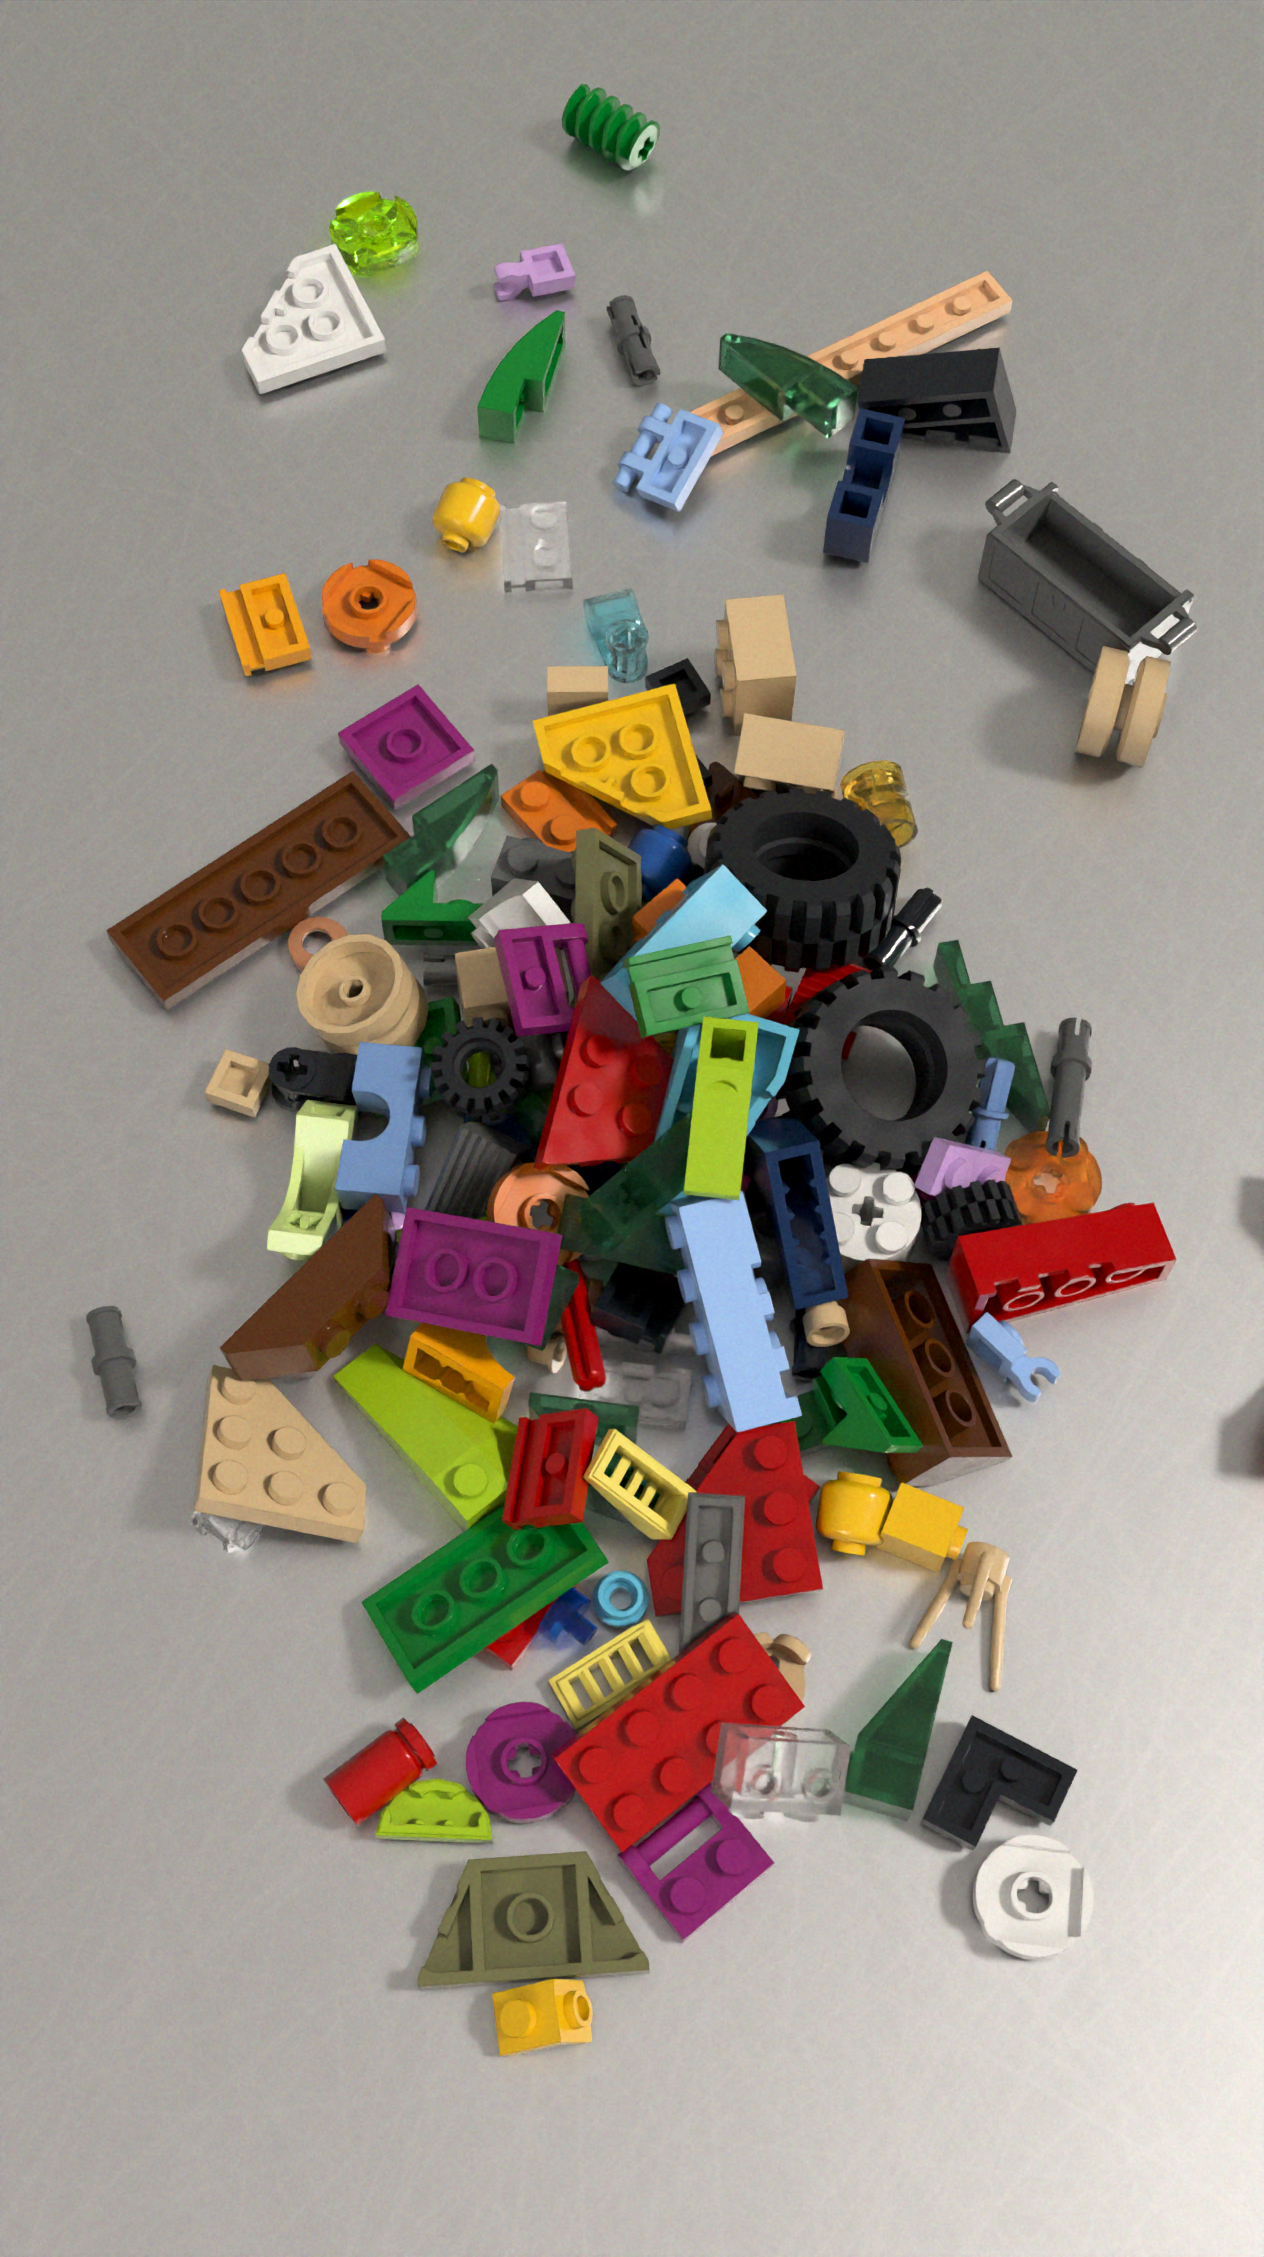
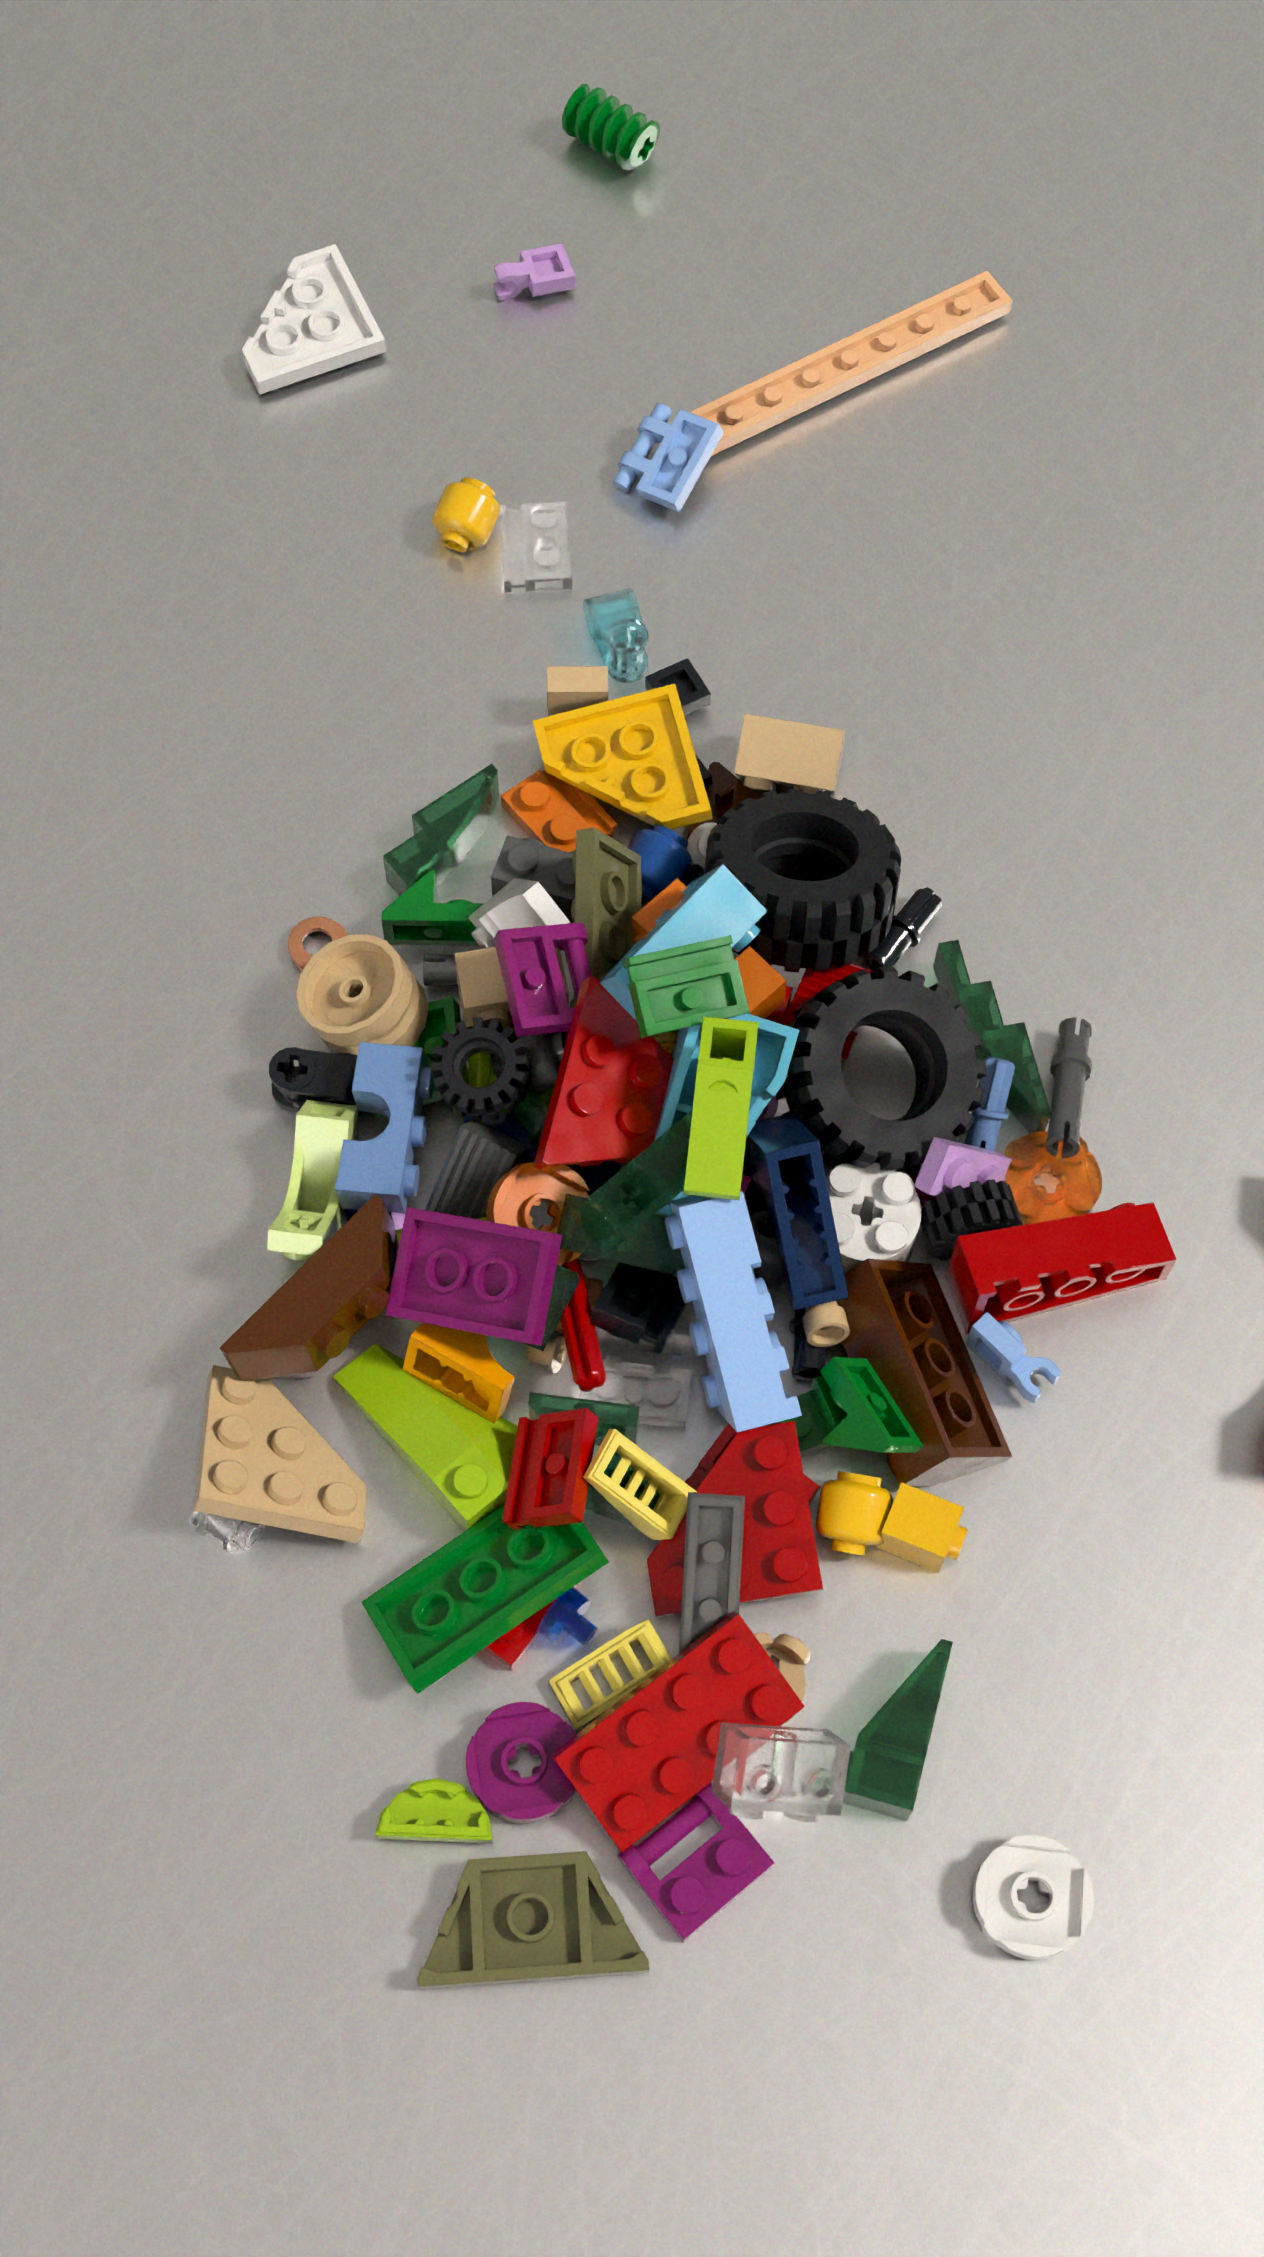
dark grey pin [86,1306,142,1419] -> none
reddish brown plate [106,771,413,1011] -> none
tan plate [204,1049,272,1118] -> none
light orange plate [218,573,312,677] -> none
orange plate [322,559,417,653] -> none
red piece [323,1717,438,1826] -> none
clear neon green plate [329,191,419,277] -> none
magenta plate [338,684,475,810] -> none
green slope [477,310,566,444] -> none
yellow bracket [492,1979,592,2056] -> none
medium azure plate [592,1571,649,1628] -> none
dark grey pin [606,295,661,386] -> none
tan brick [714,594,797,736] -> none
clear green slope [718,333,858,439] -> none
dark blue arch [823,408,905,563] -> none
clear yellow wheel [840,760,918,849] -> none
black wedge [857,347,1016,453] -> none
tan plant [909,1542,1012,1692] -> none
black plate [920,1715,1077,1851] -> none
dark grey container [978,479,1197,684] -> none
tan wheel [1075,646,1171,768] -> none

